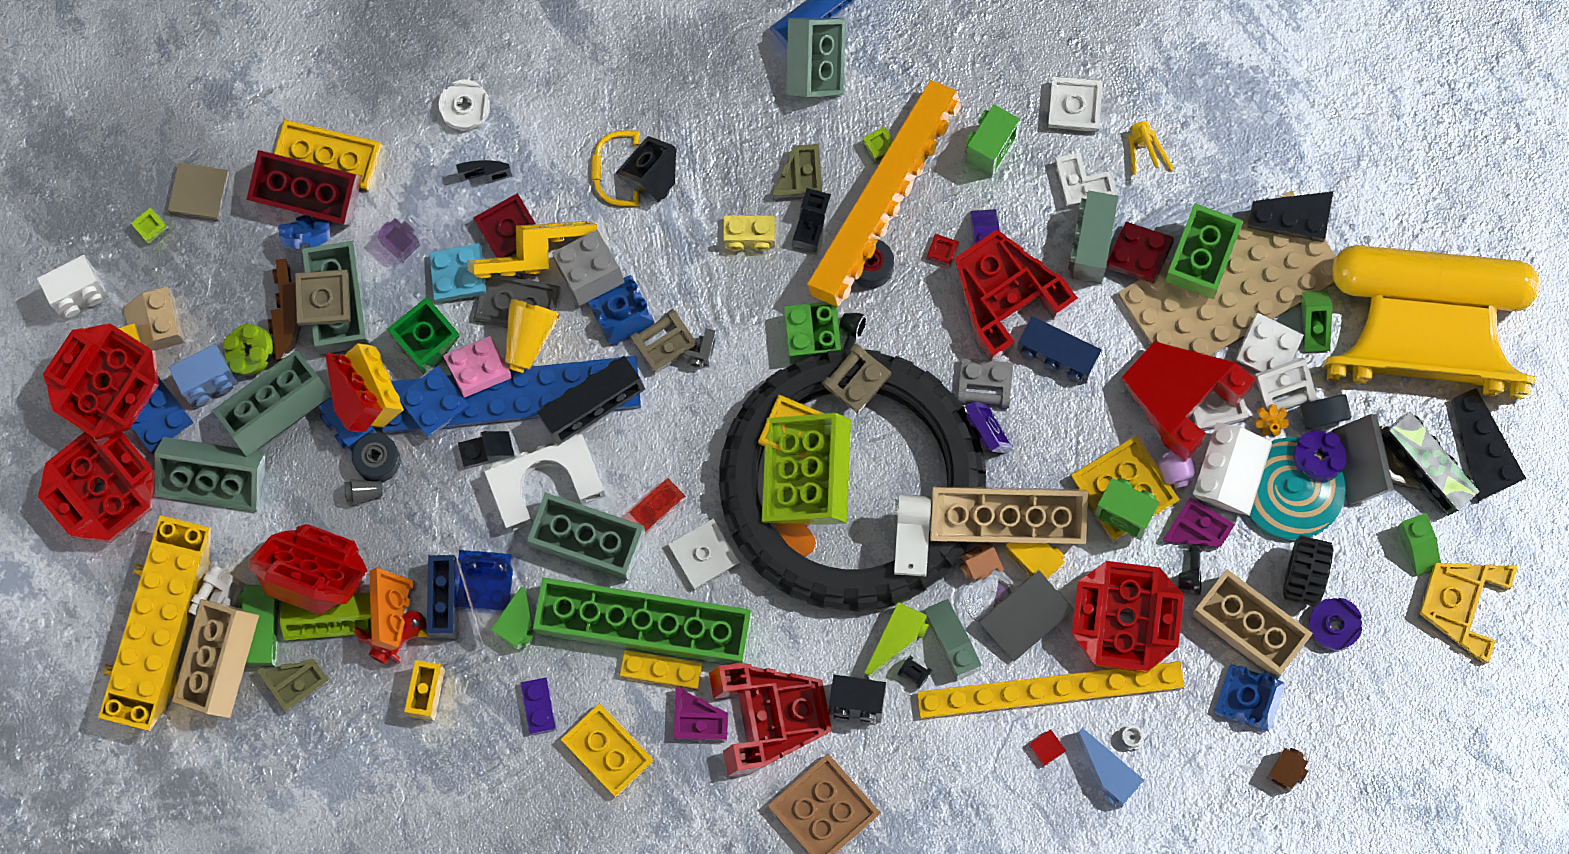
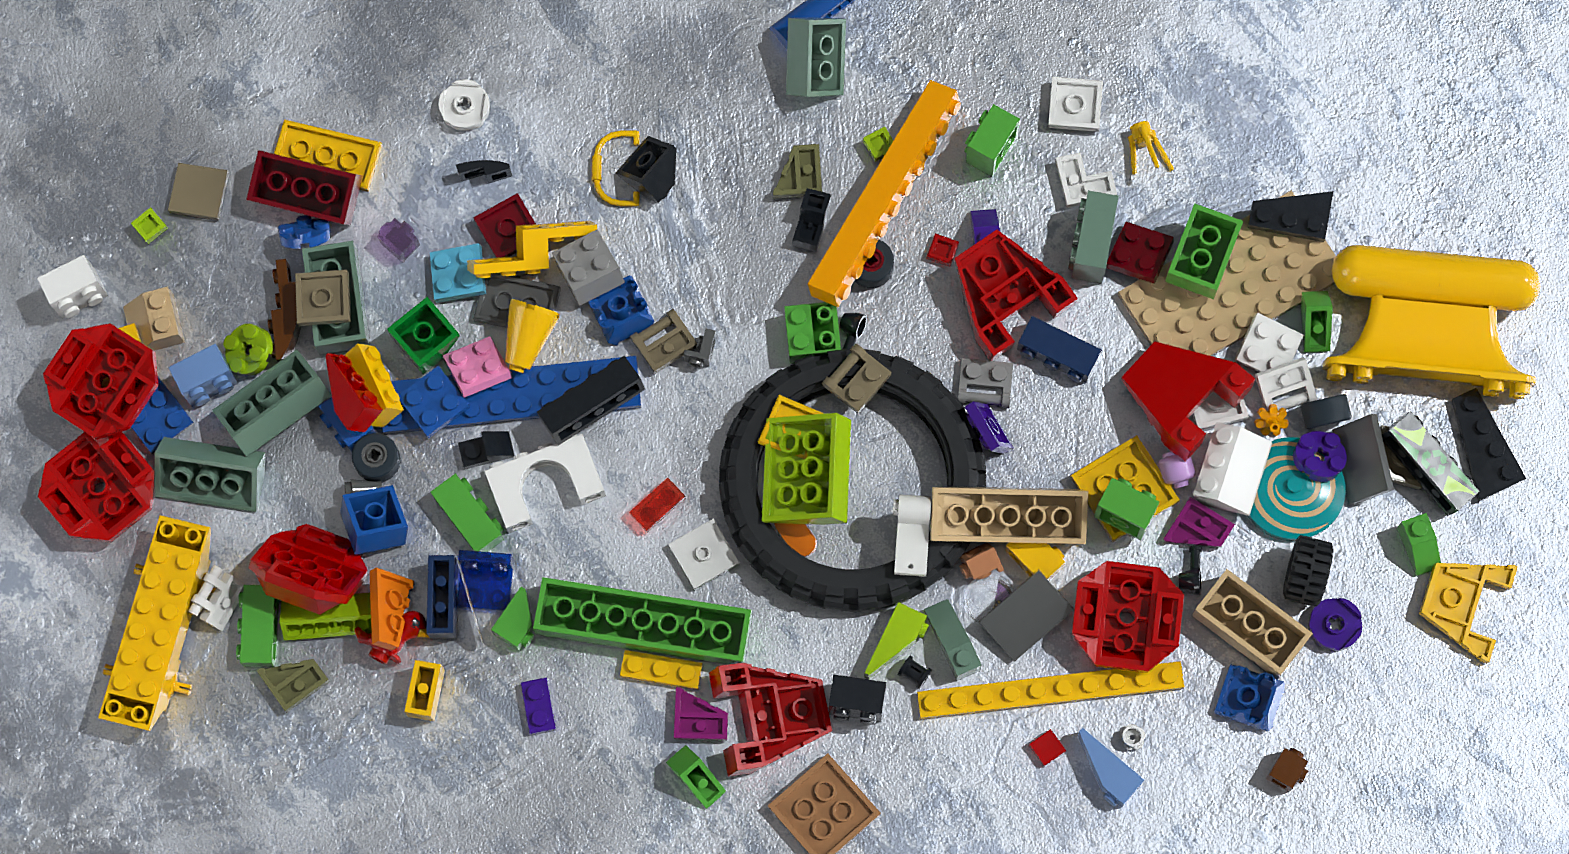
tan brick [172,599,259,718] -> none
sand green brick [527,492,646,581] -> none
yellow plate [561,703,655,798] -> none
light yellow bracket [723,215,775,251] -> none
none -> blue slope [340,485,408,555]
none -> bright green brick [430,473,504,558]
none -> bright green slope [666,745,726,809]

